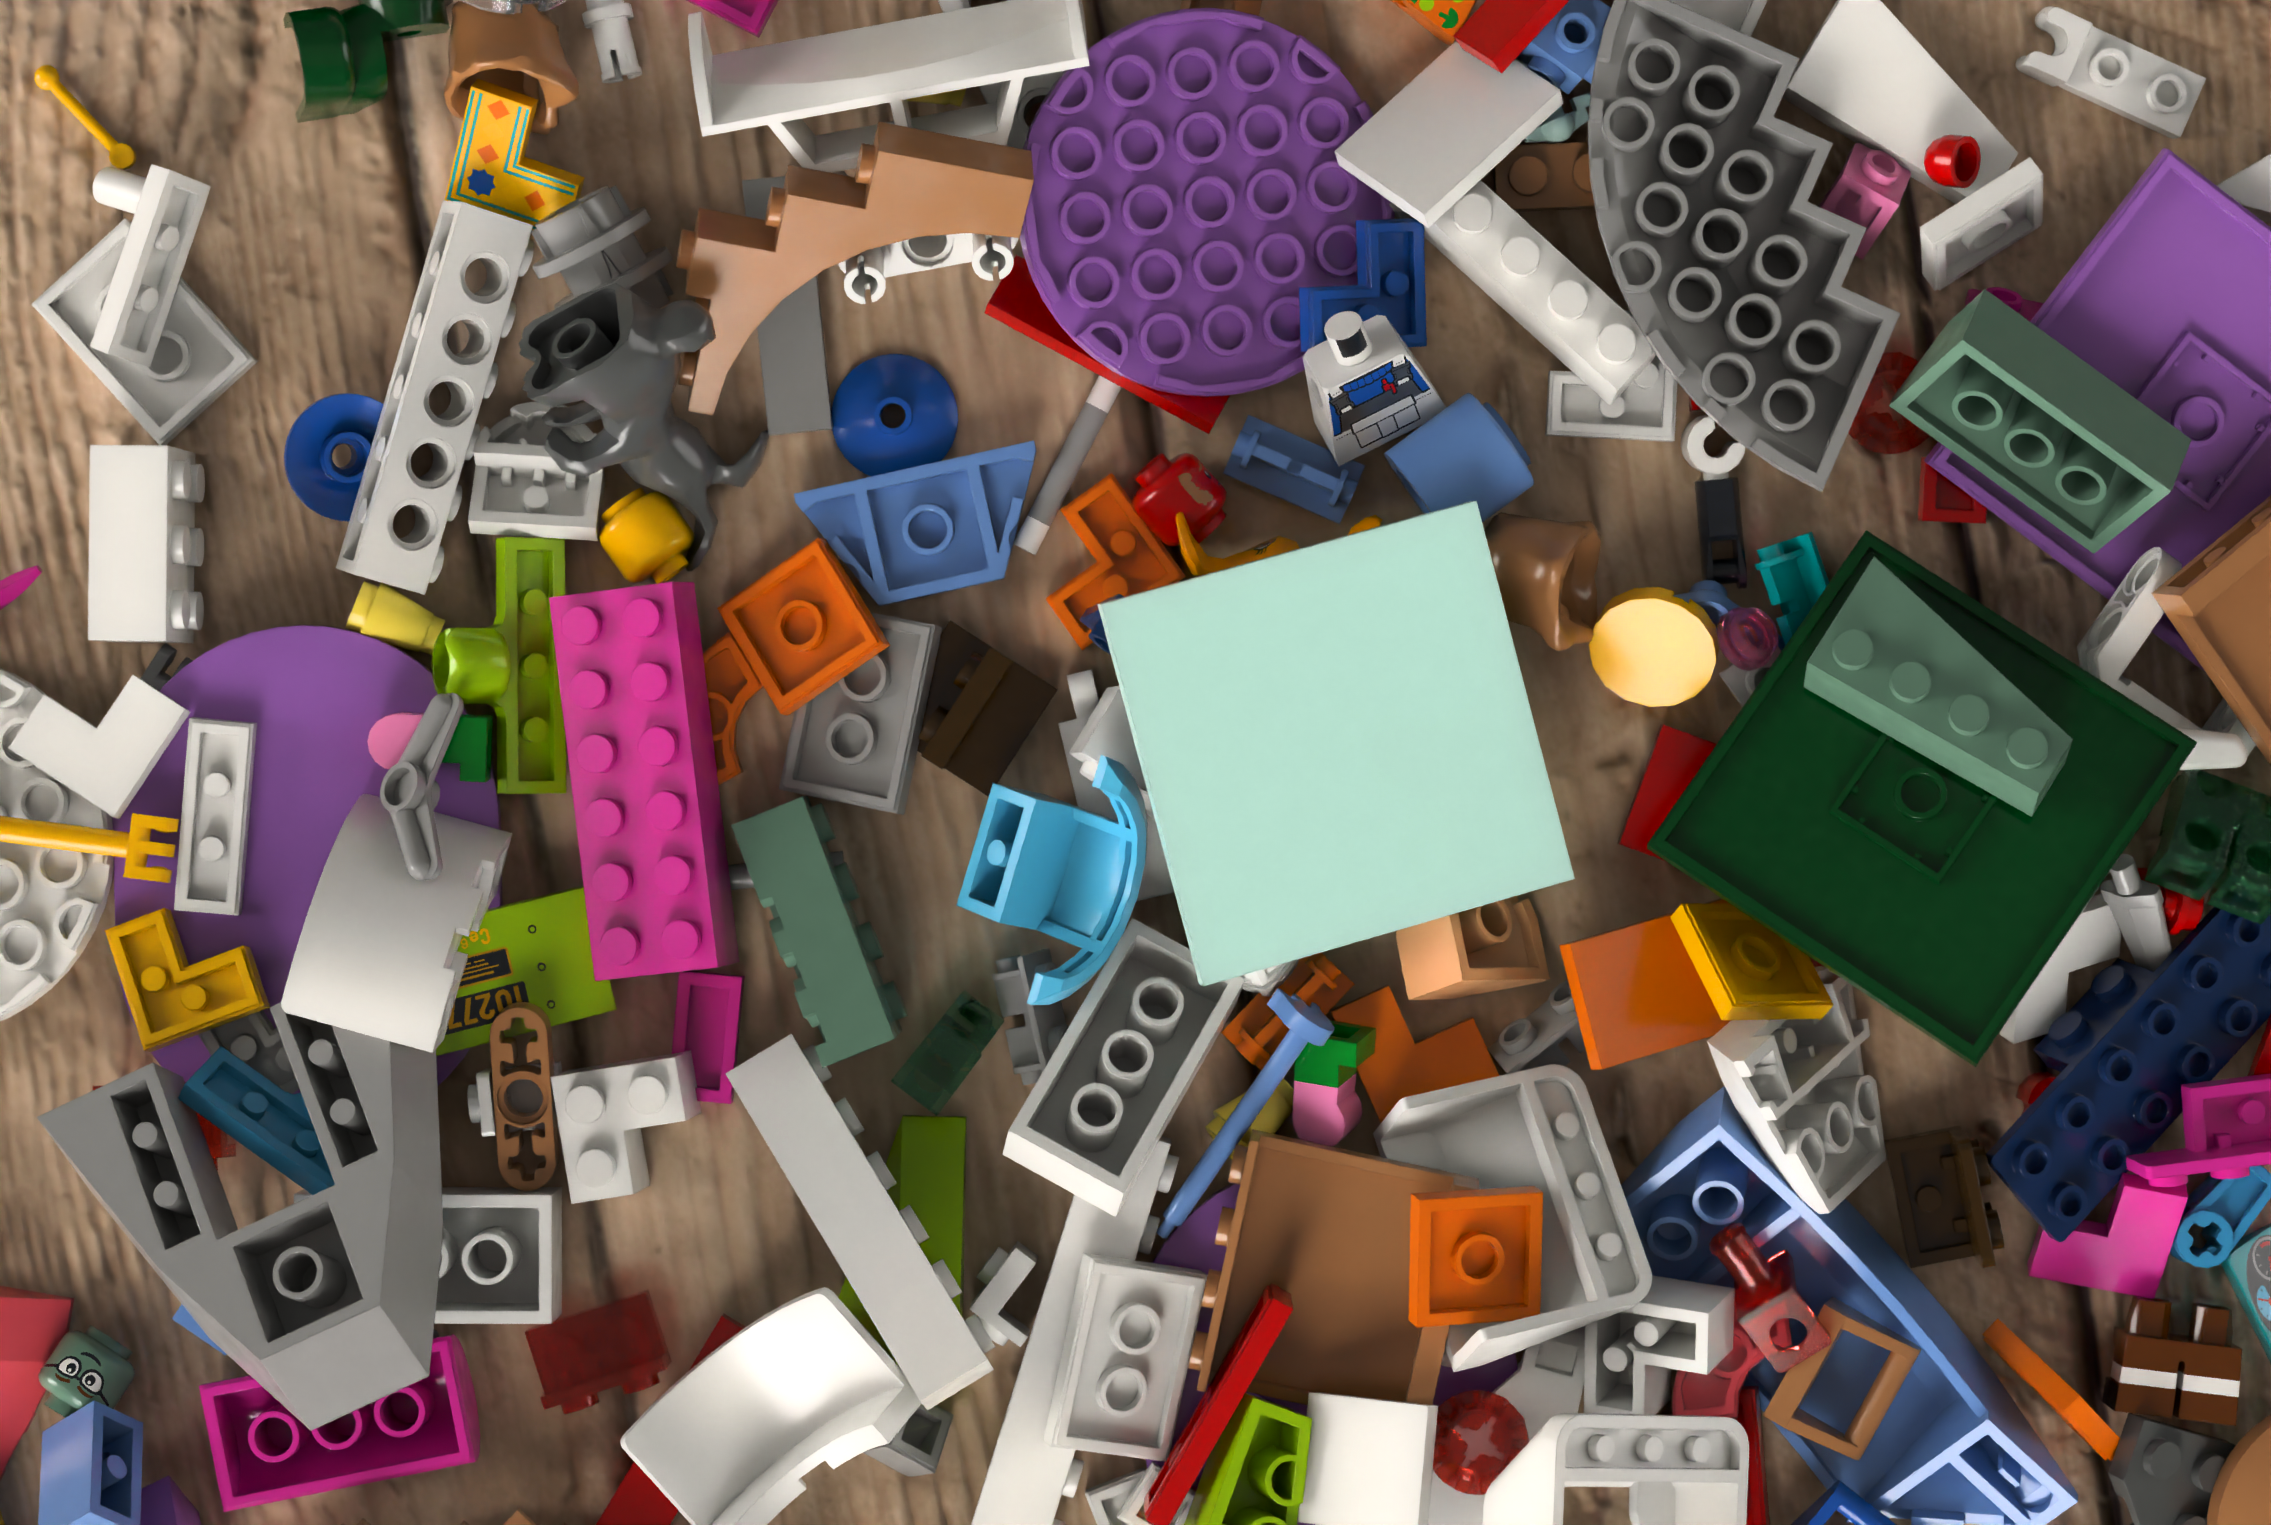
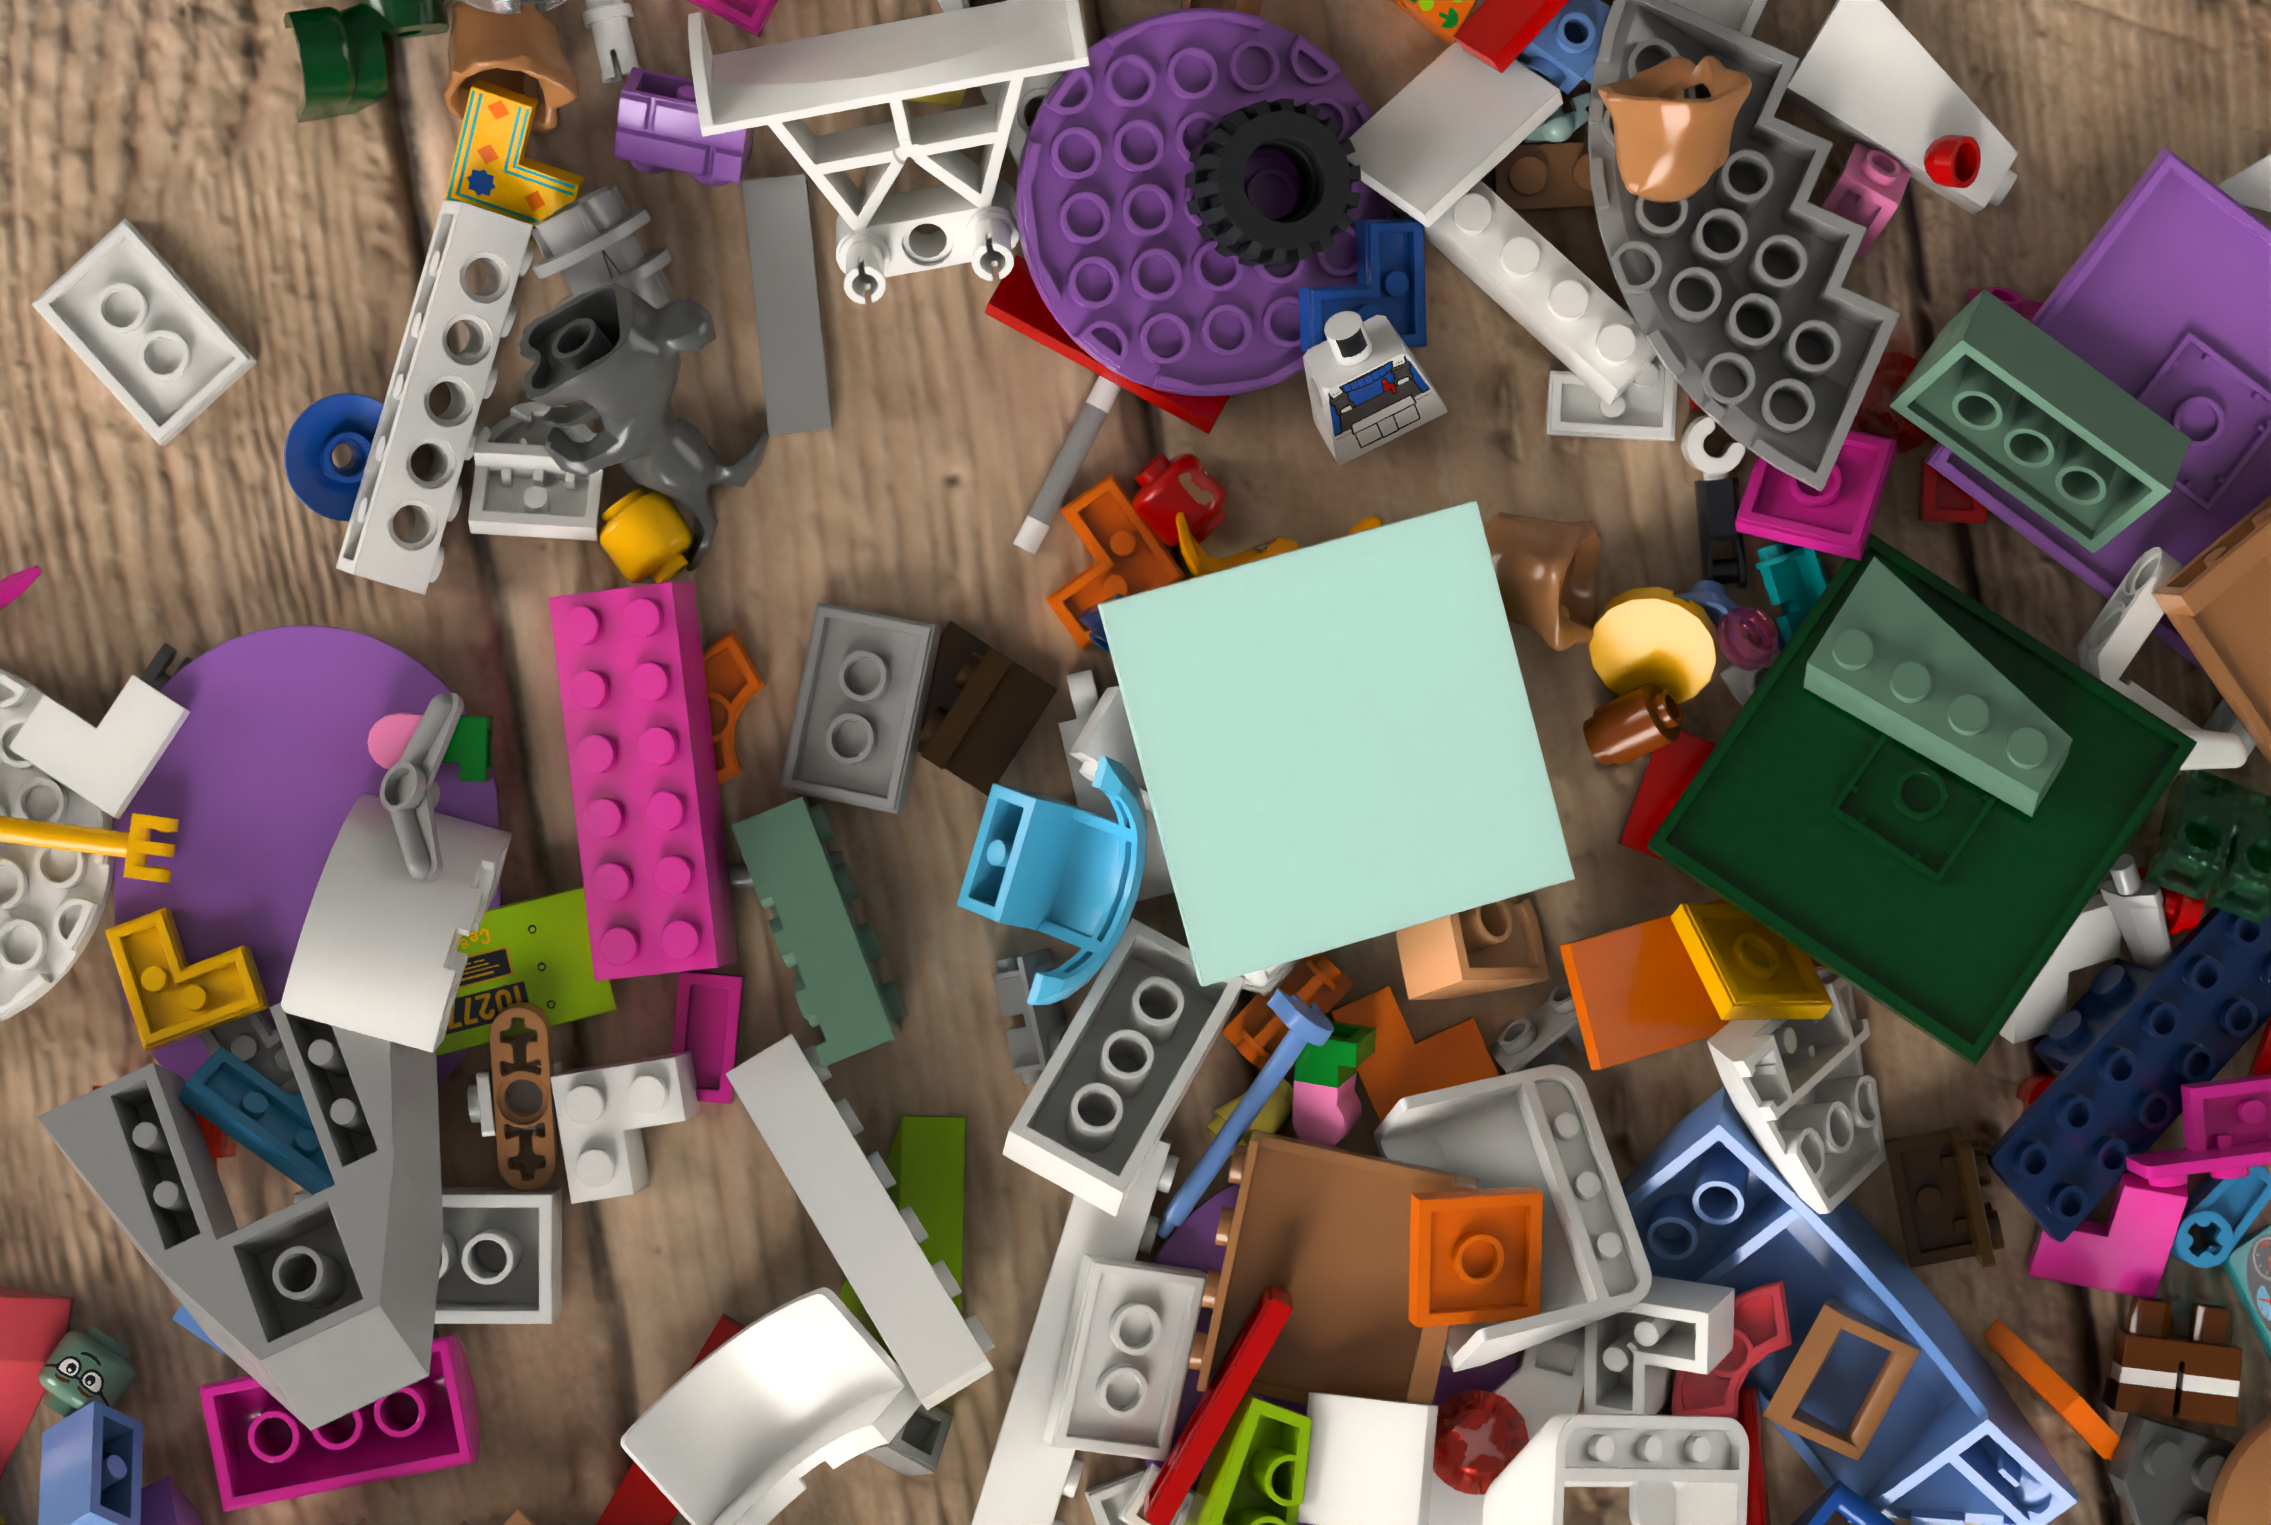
yellow hinge [34,65,137,170] -> none
white brick [88,445,205,643] -> none
white piece [90,164,211,368] -> none
white tile [174,717,257,916] -> none
light yellow cone [345,581,445,655] -> none
lime plate [432,537,567,794] -> none
clear red bracket [525,1290,672,1414] -> none
medium nougat arch [676,122,1034,415] -> none
orange tile [717,537,890,716] -> none
medium blue wing [794,440,1037,606] -> none
blue dish [831,354,958,476] -> none
clear green leg [891,990,1005,1116] -> none
white bracket [970,1241,1038,1347] -> none
medium blue hinge [1223,415,1365,524] -> none
medium blue piece [1383,393,1534,522] -> none
clear red bracket [1709,1223,1831,1373] -> none
white tile [1920,157,2043,291] -> none
white plate [2015,6,2206,139] -> none
none -> medium lavender brick [613,67,754,186]
none -> black tyre [1184,98,1361,268]
none -> dark orange brick [1583,682,1683,766]
none -> medium nougat piece [1597,56,1752,203]
none -> dark pink tile [1735,430,1897,561]

